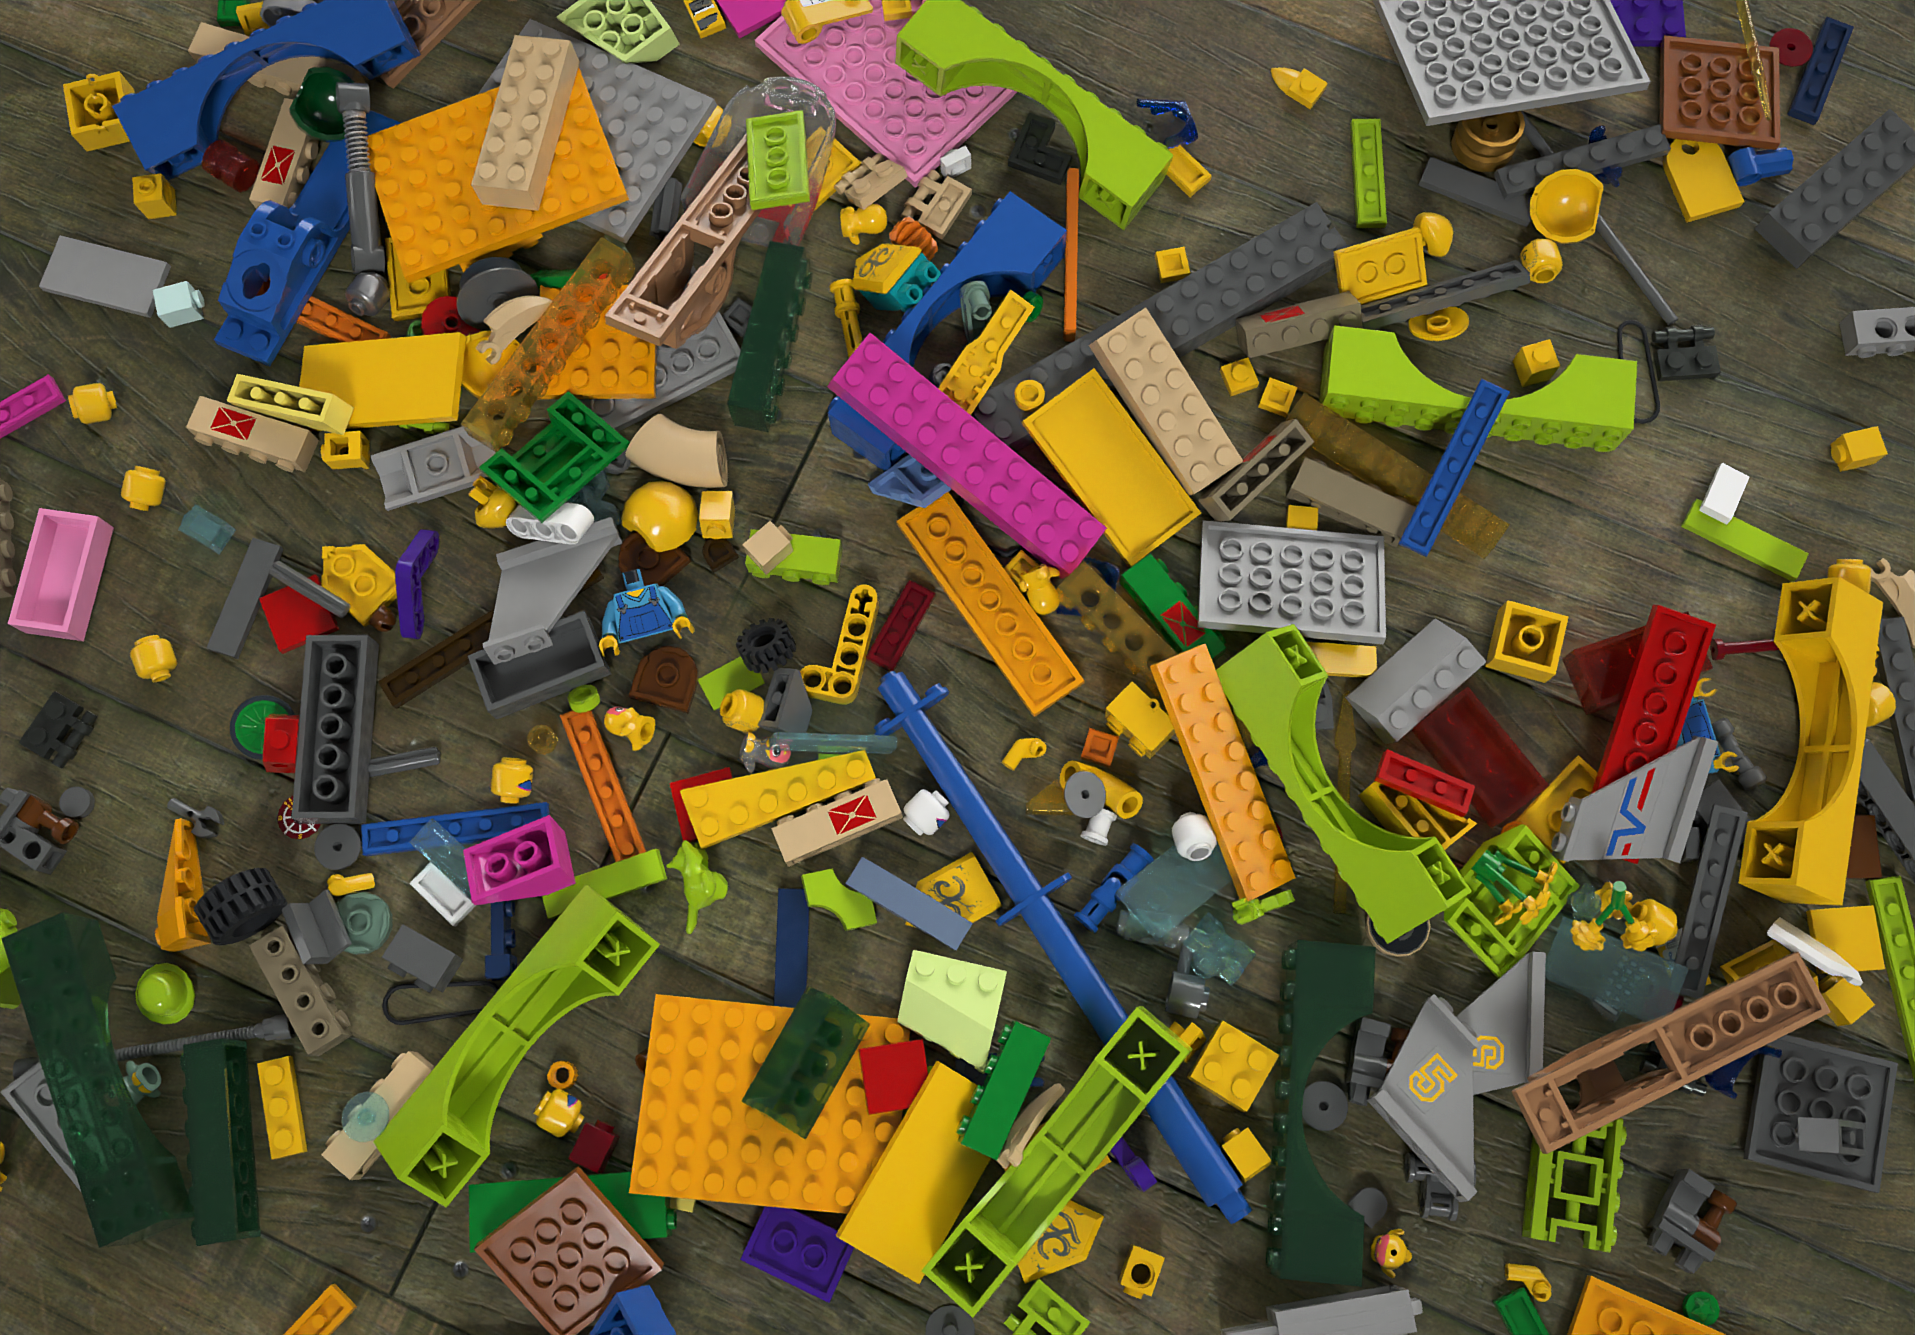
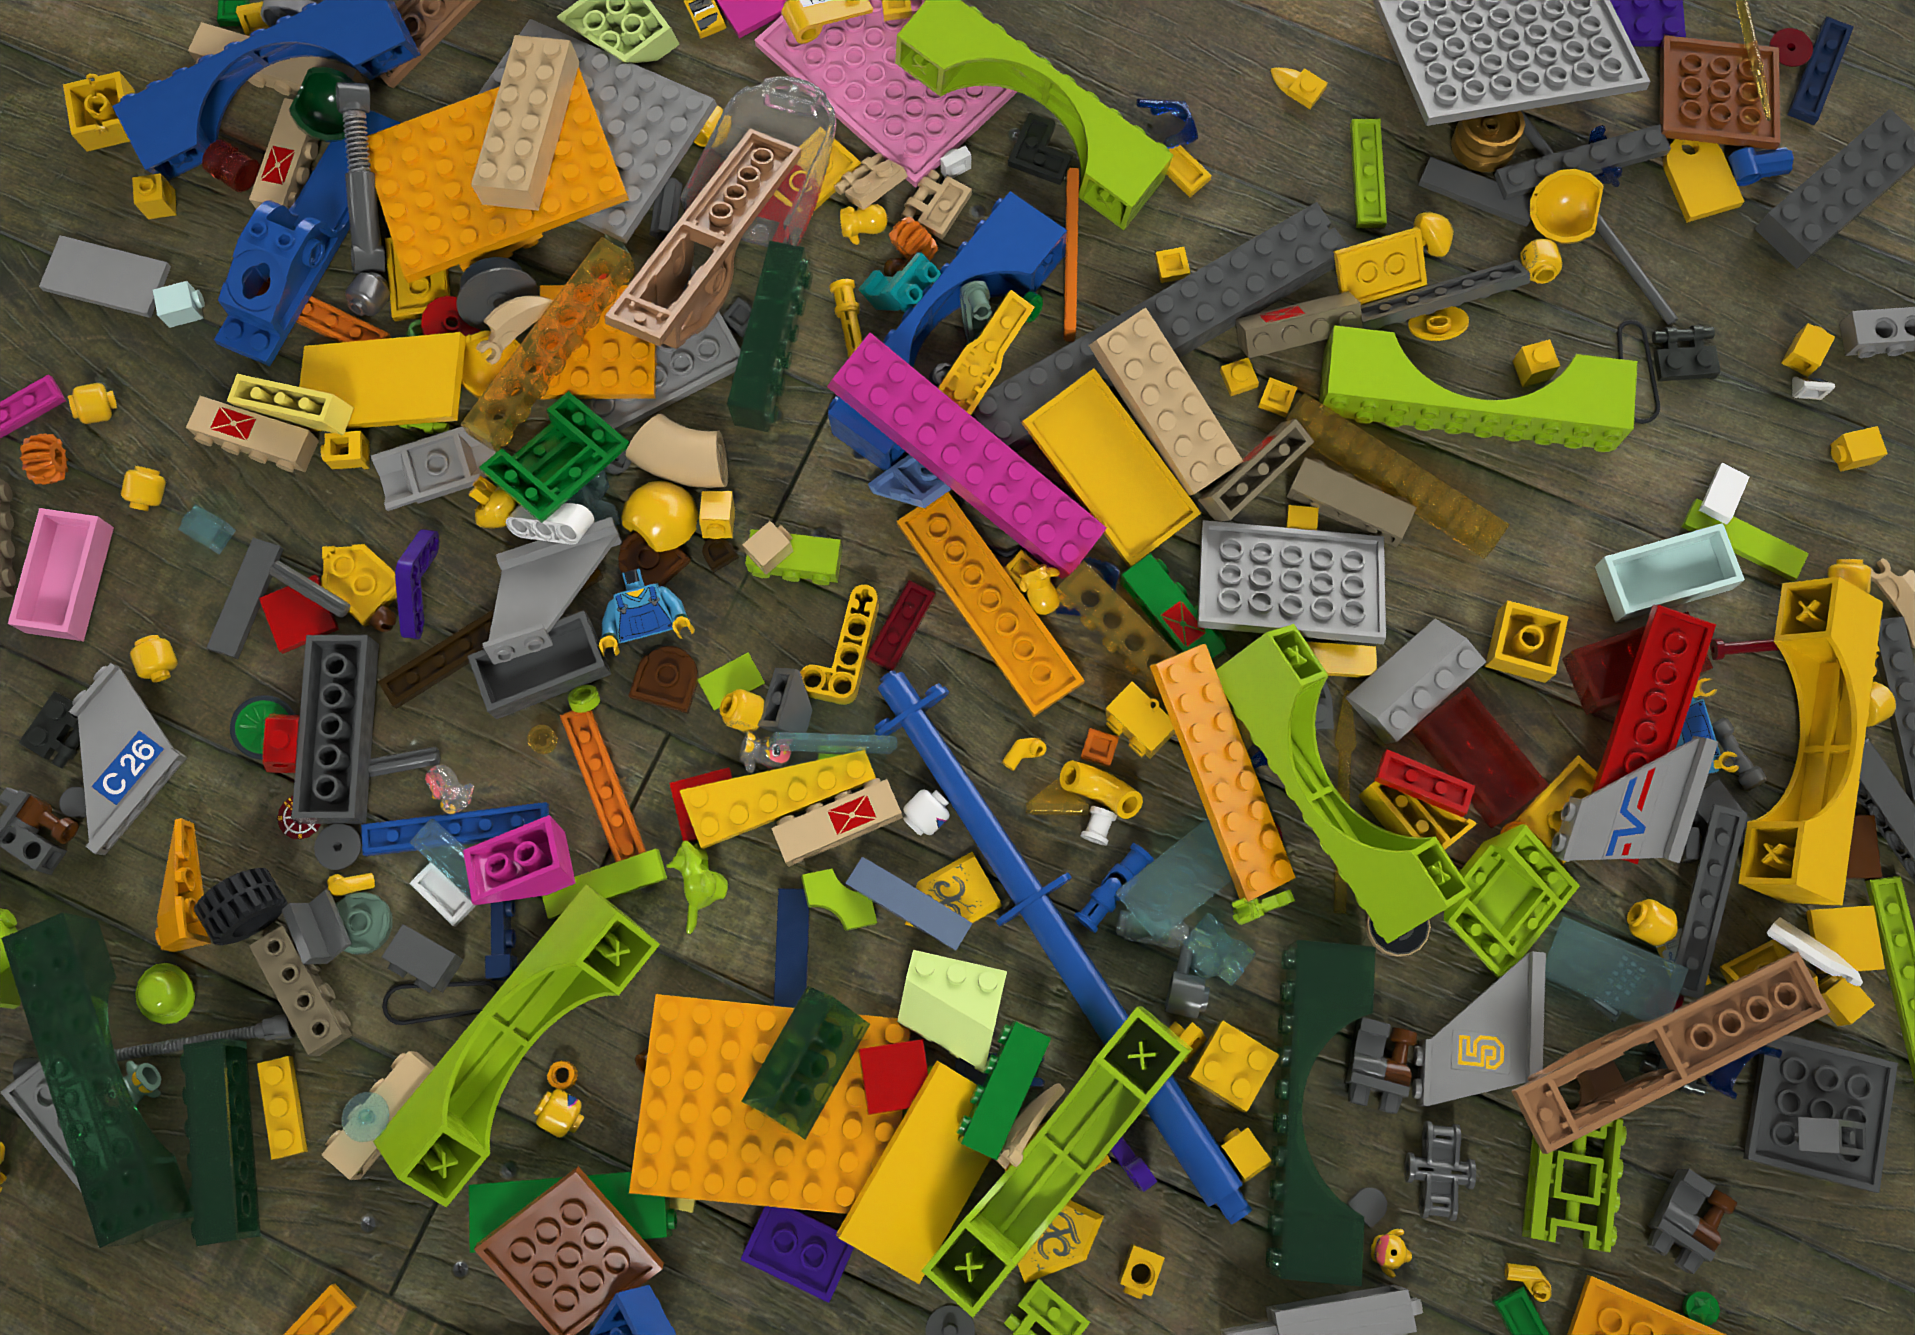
dark grey bar [167,798,224,839] -> none
yellow head [491,757,533,803] -> none
green tile [530,268,591,289] -> none
dark red brick [568,1119,620,1173] -> none
yellow animal [604,706,655,751] -> none
black tyre [736,618,796,674] -> none
lime plate [746,110,810,210] -> none
yellow tile [852,243,922,294] -> none
yellow tile [1014,380,1045,412] -> none
piece [1064,771,1106,818] -> none
white head [1172,812,1217,861] -> none
dark grey piece [1299,1081,1348,1131] -> none
light grey piece [1367,994,1481,1202] -> none
blue tile [1398,379,1510,557] -> none
plant [1471,850,1558,925] -> none
clear light blue plate [1567,883,1602,921] -> none
yellow plant [1570,881,1659,952] -> none
none -> orange gear [20,433,68,485]
none -> light grey piece [69,663,187,855]
none -> clear animal [425,764,474,814]
none -> light aqua piece [1595,523,1745,623]
none -> yellow brick [1781,323,1835,377]
none -> white slope [1792,377,1835,400]

